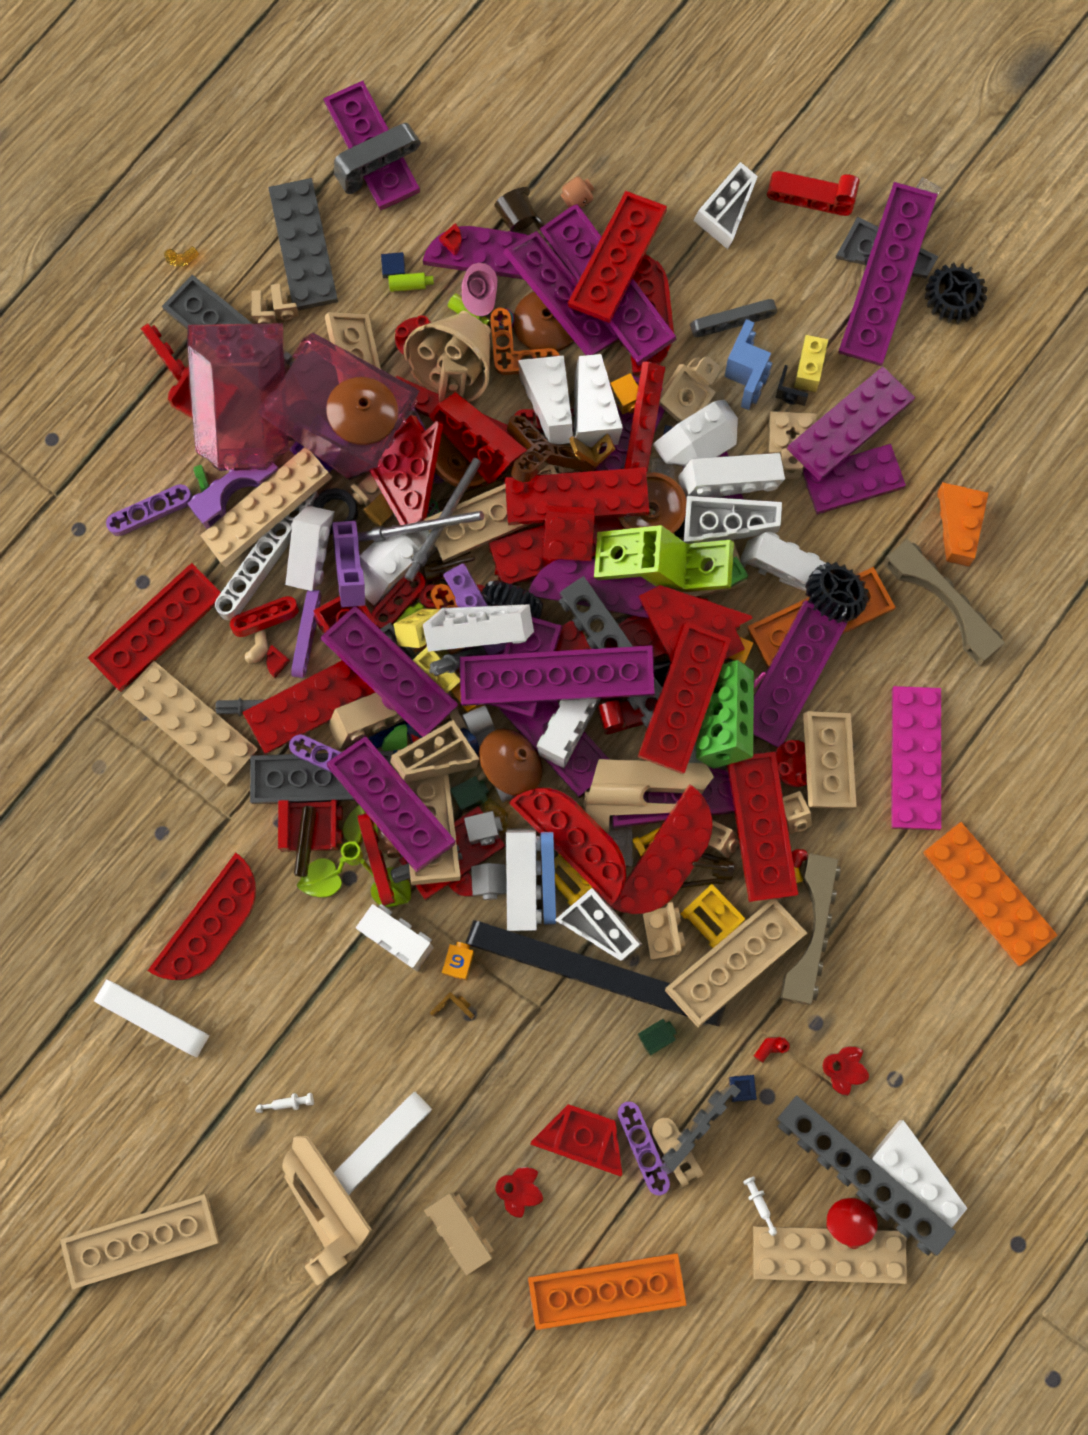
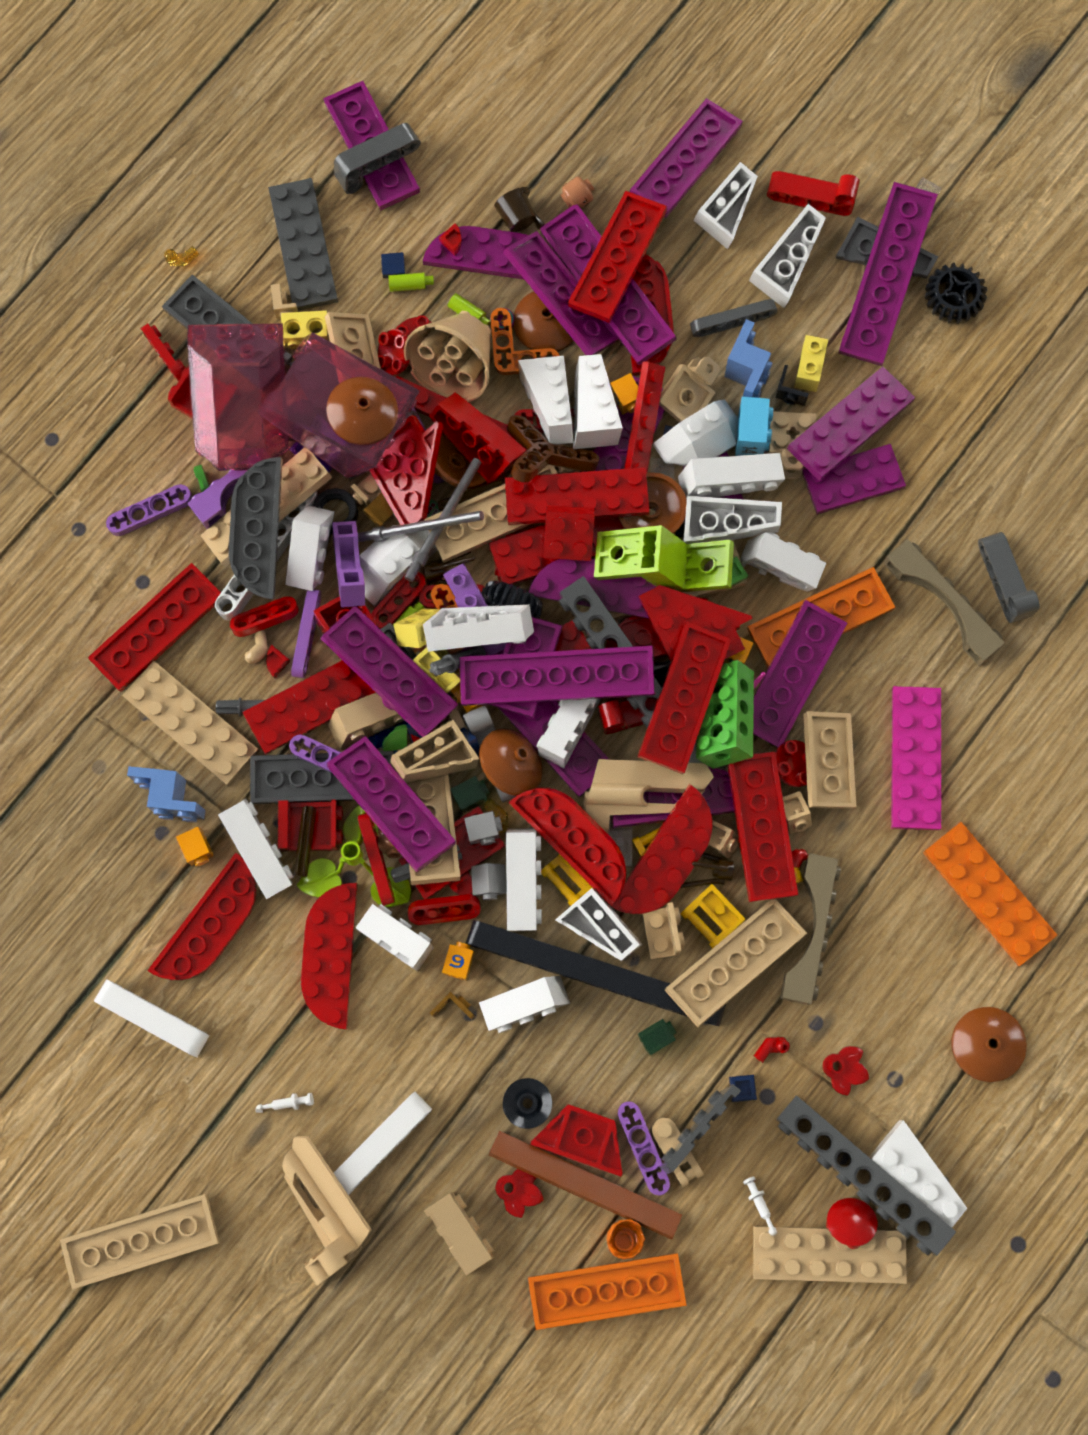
tan bracket [252,290,277,327] -> none
tan slope [438,359,468,403] -> none
bright pink piece [462,263,498,317] -> none
medium blue beam [541,832,556,925] -> none
pearl gold bracket [569,433,615,467] -> none
black gear [805,562,869,623] -> none
orange wedge [937,482,989,567] -> none
none -> medium blue bracket [127,766,206,823]
none -> light orange brick [176,827,214,867]
none -> white wedge [218,798,294,899]
none -> dark grey plate [229,457,283,600]
none -> light yellow brick [281,311,330,350]
none -> red plate [301,883,358,1030]
none -> red dish [378,329,410,375]
none -> red plate [408,894,481,925]
none -> white wedge [479,976,570,1033]
none -> dark orange tile [489,1131,682,1240]
none -> black dish [503,1078,552,1129]
none -> orange hair [606,1219,645,1260]
none -> magenta plate [630,98,743,218]
none -> medium azure brick [735,397,773,456]
none -> white wedge [749,204,826,308]
none -> dark orange dish [951,1007,1027,1082]
none -> dark grey beam [978,532,1040,623]

